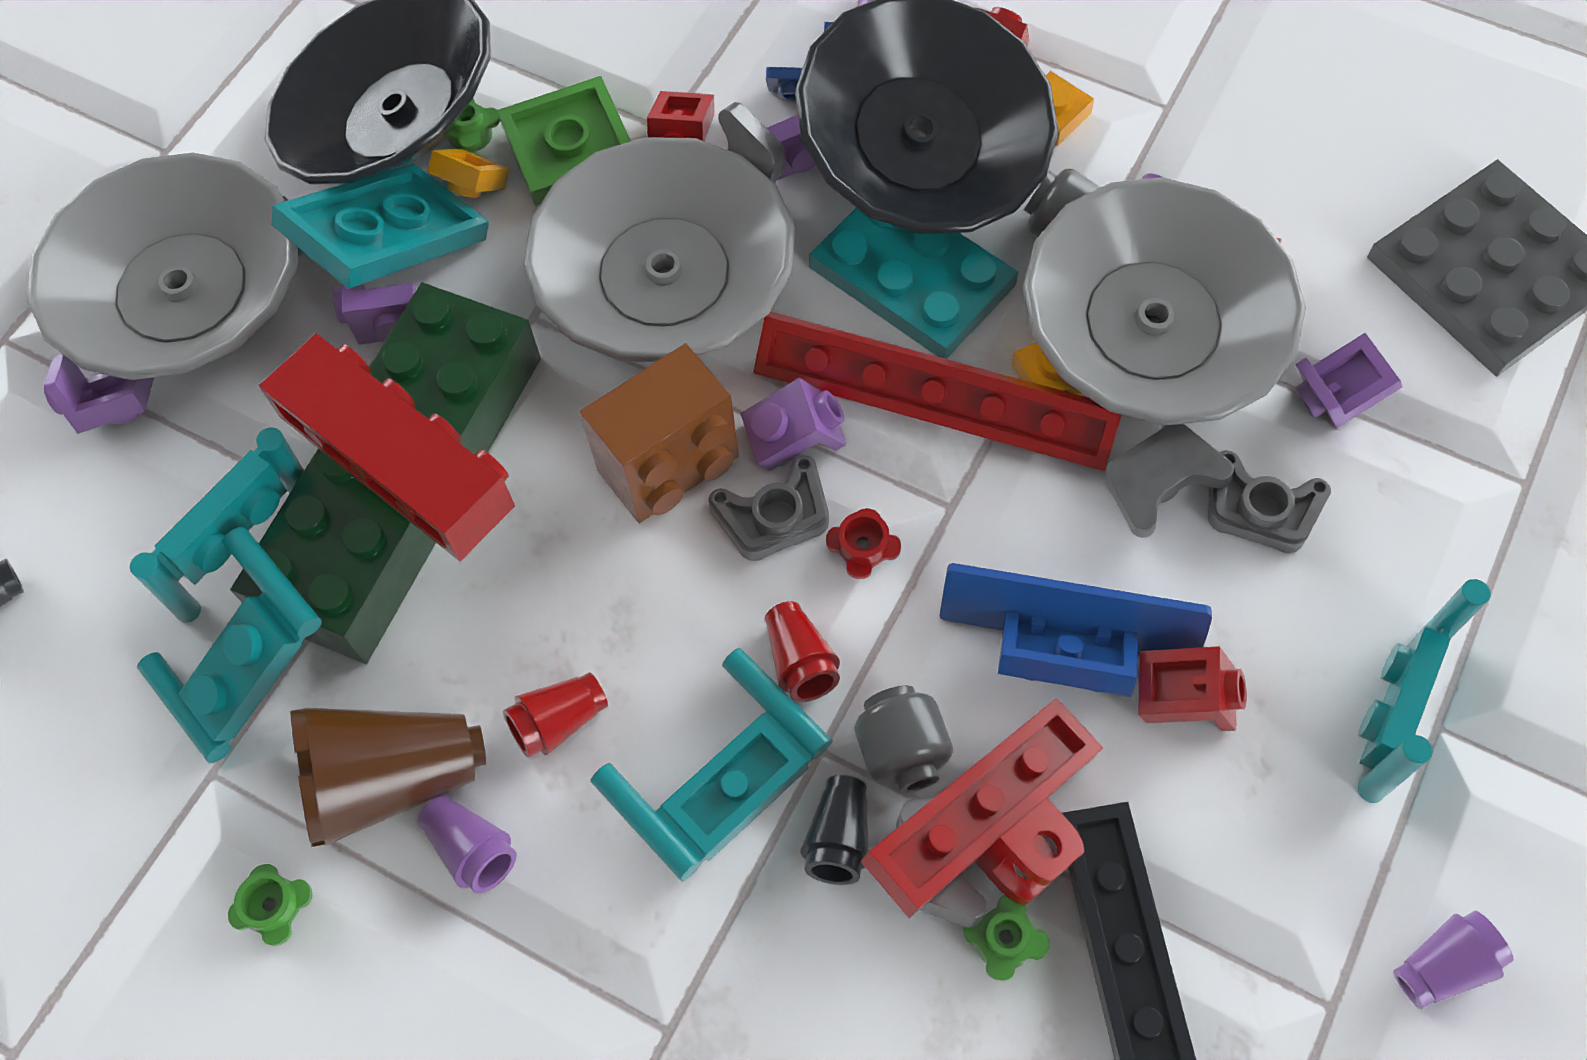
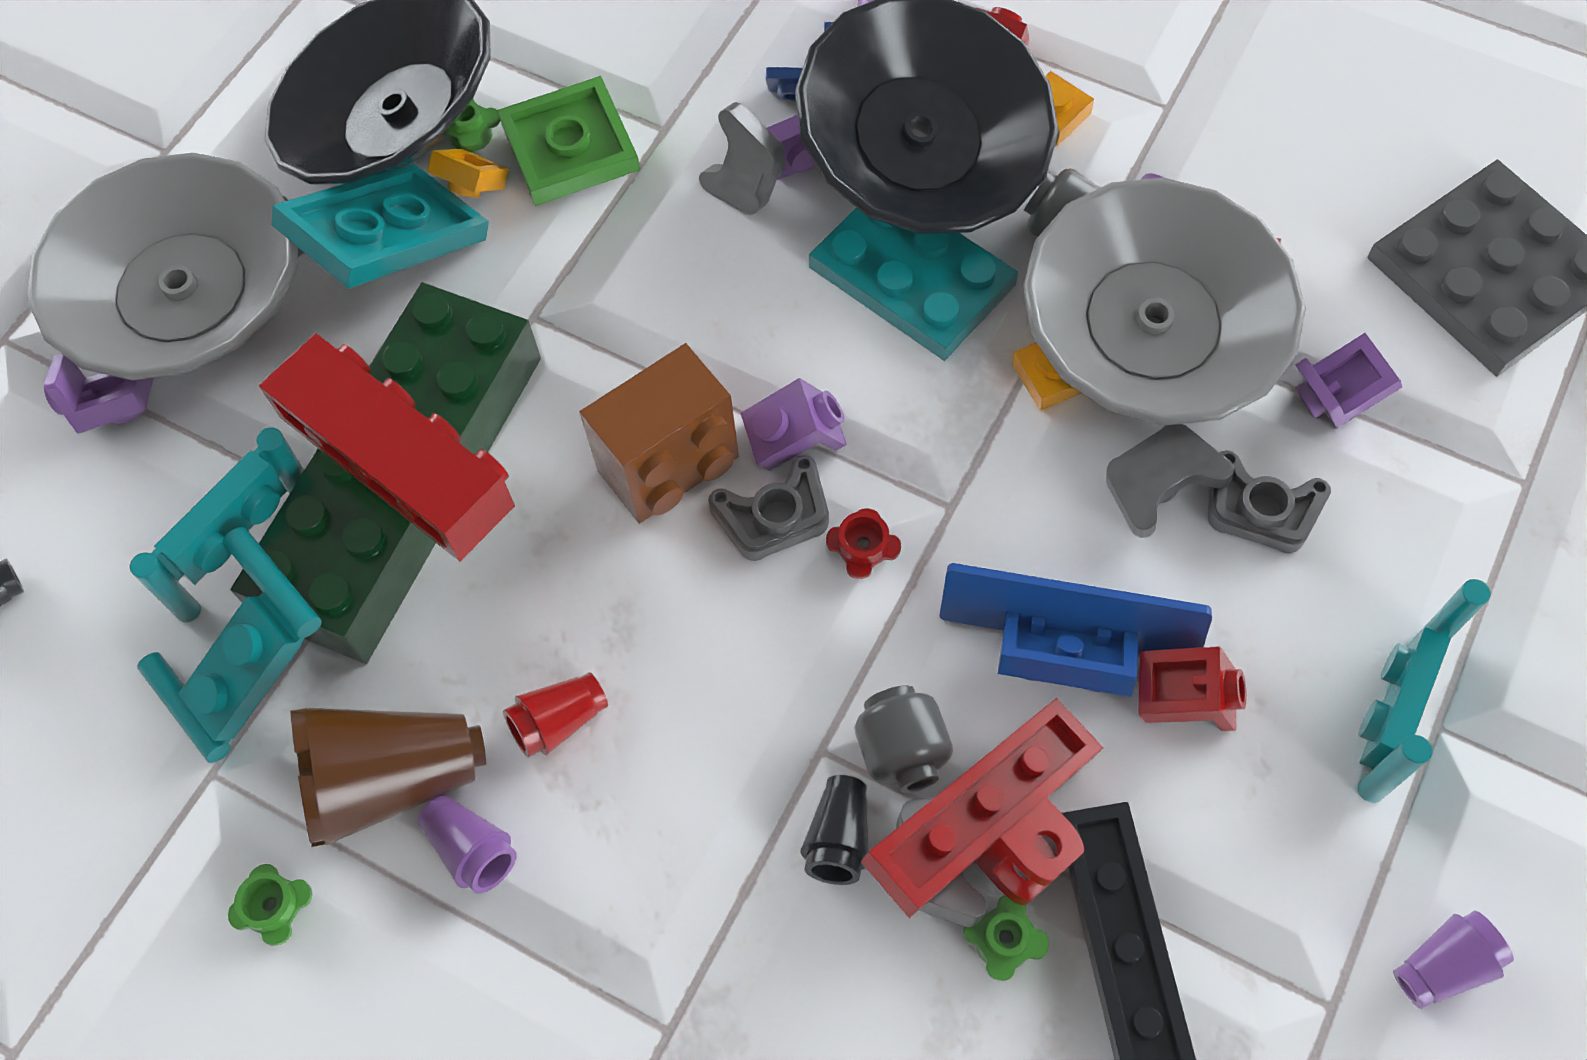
medium lavender bracket [333,283,416,345] -> none
light grey dish [523,137,795,362] -> none
teal plate [590,648,833,881] -> none
red bracket [647,91,715,141] -> none
red plate [753,311,1122,471] -> none
red cone [764,601,840,702] -> none

